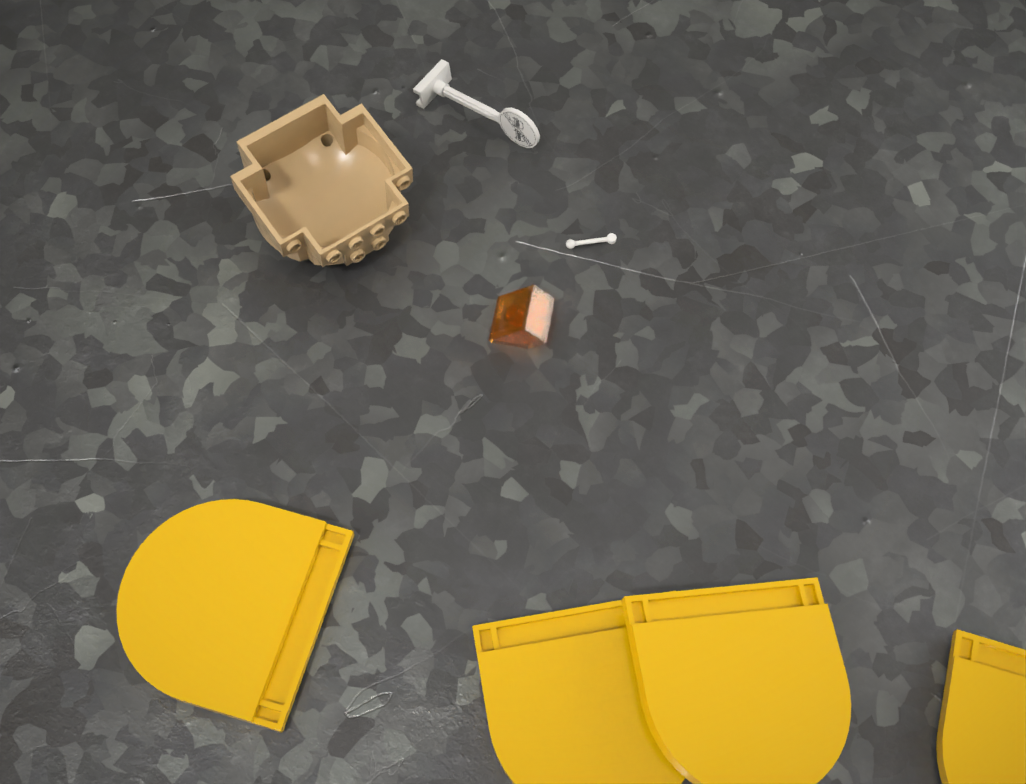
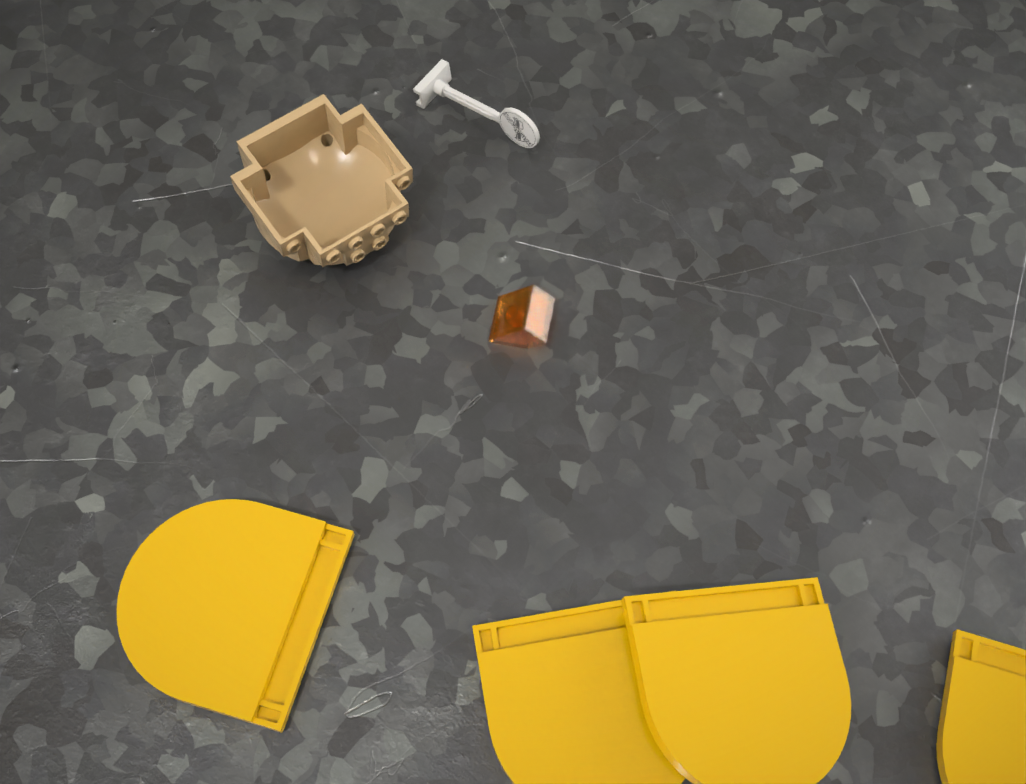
white hinge [566,233,617,249] -> none

